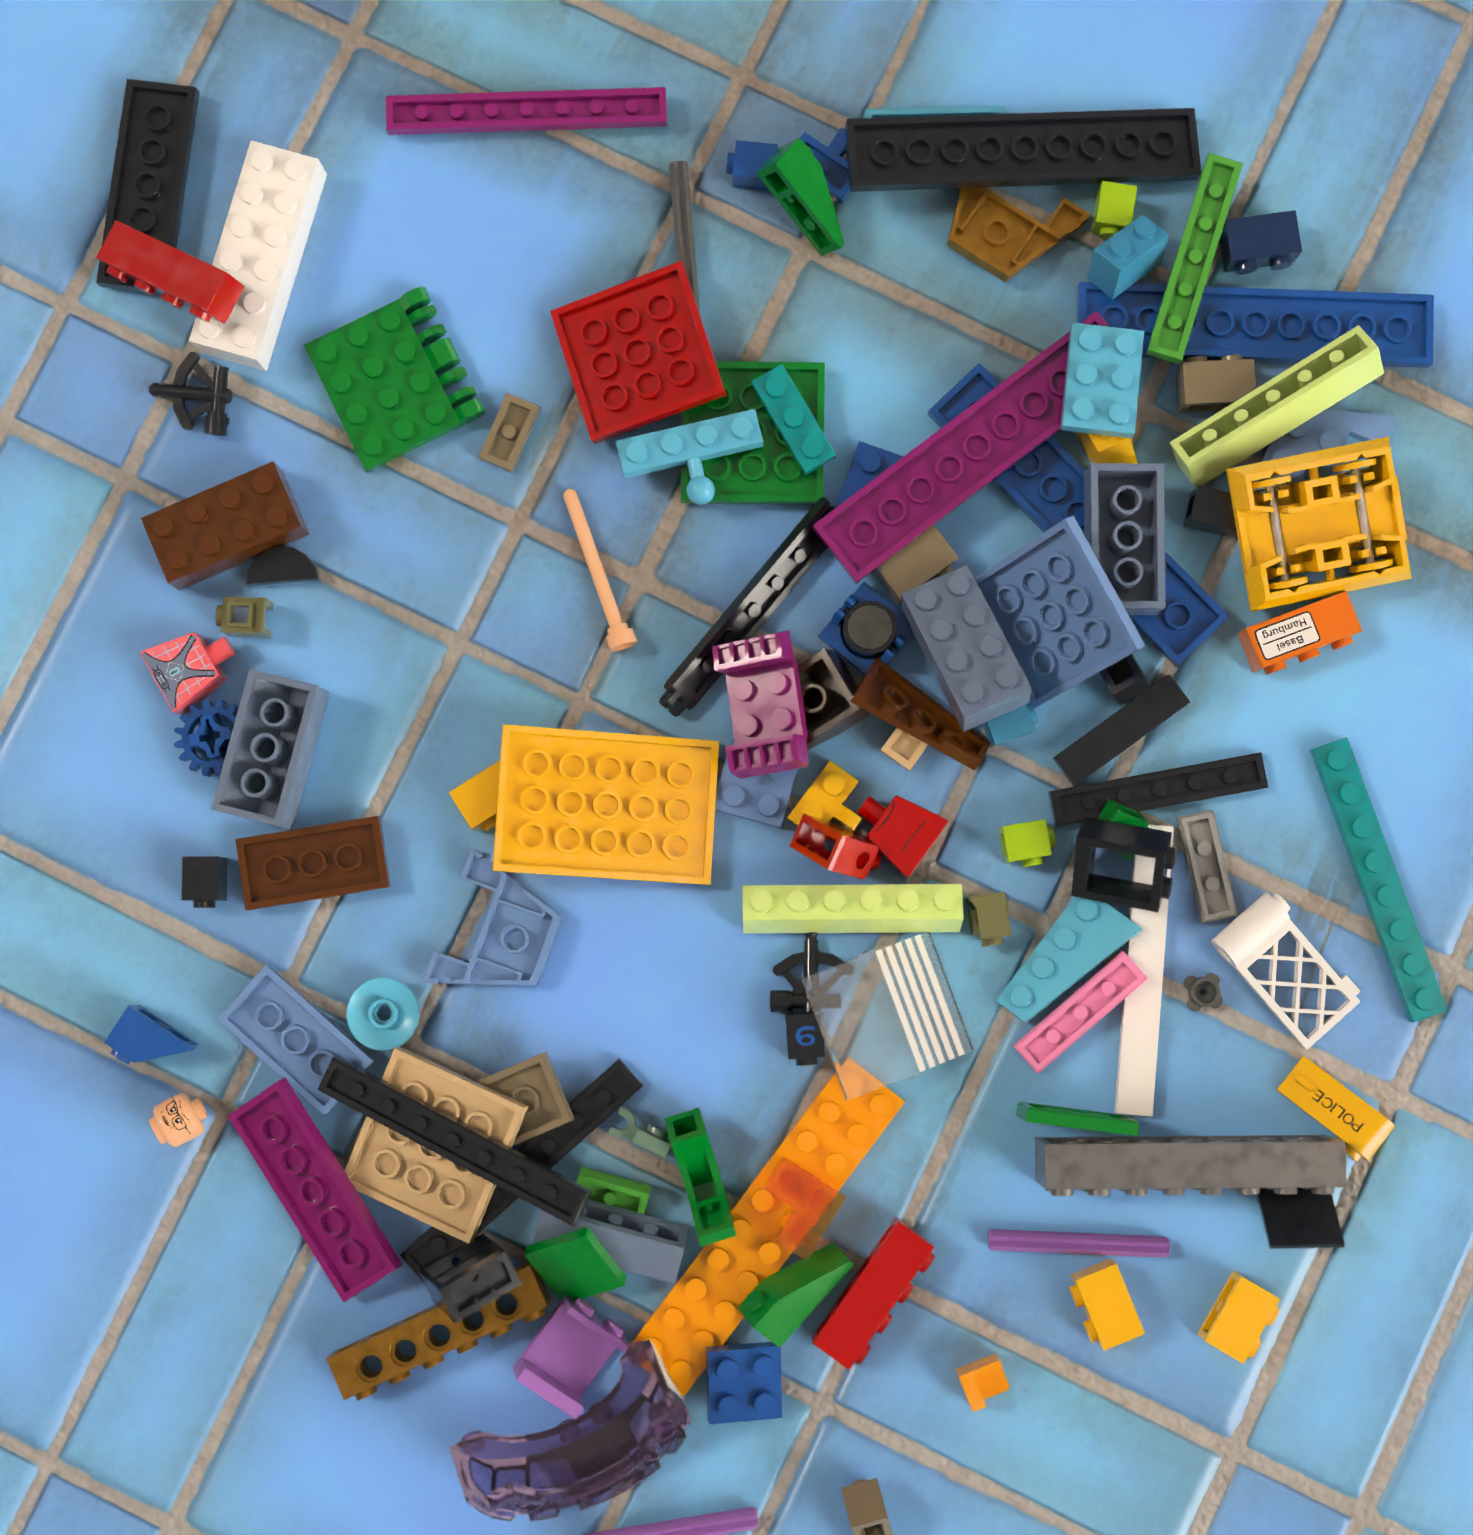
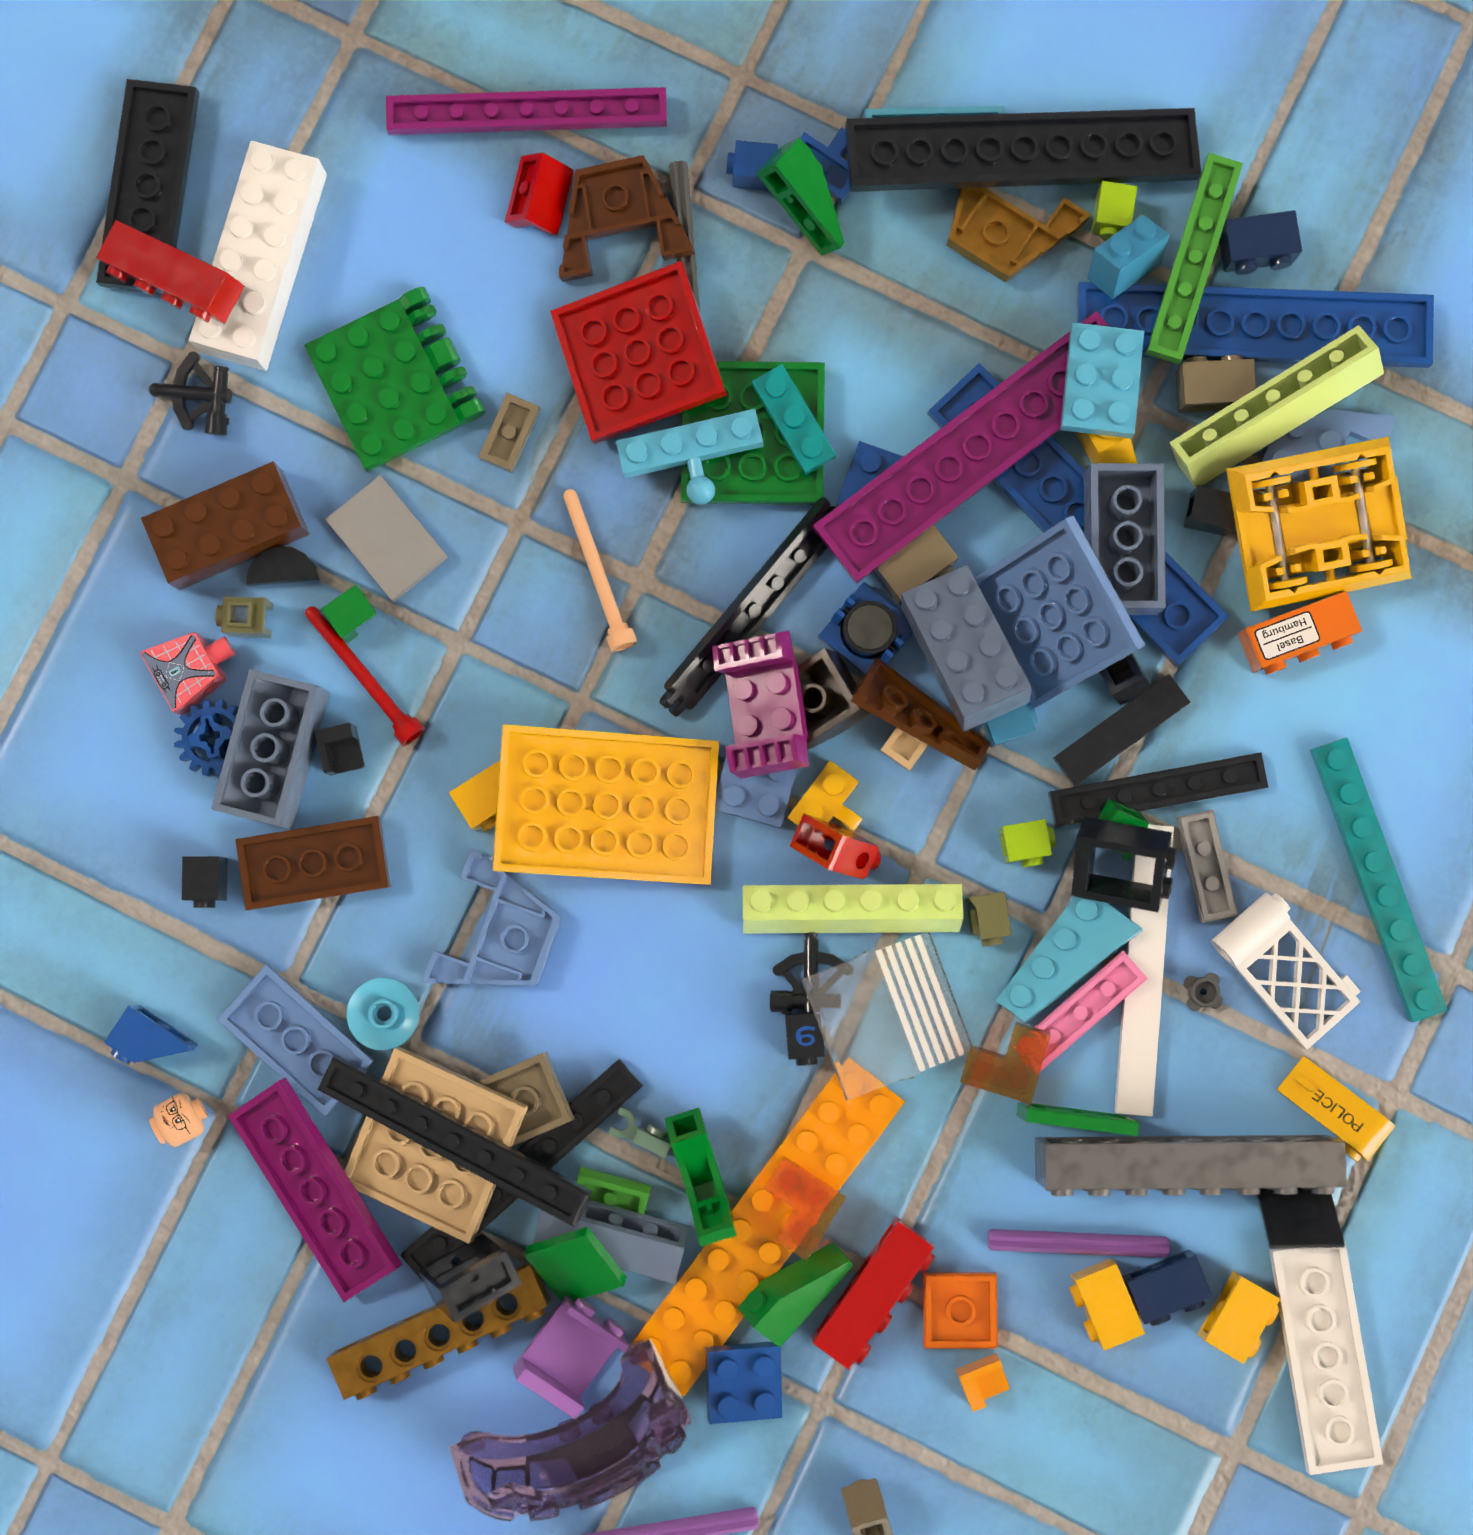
red torso [857,795,949,879] -> none
none -> red piece [305,606,425,747]
none -> black panel [314,722,365,776]
none -> green panel [321,584,376,643]
none -> light grey tile [325,475,448,602]
none -> red panel [504,152,574,236]
none -> reddish brown wing [559,155,695,282]
none -> orange tile [922,1272,998,1349]
none -> clear orange plate [960,1022,1052,1104]
none -> dark blue brick [1122,1250,1213,1326]
none -> white plate [1269,1240,1383,1475]

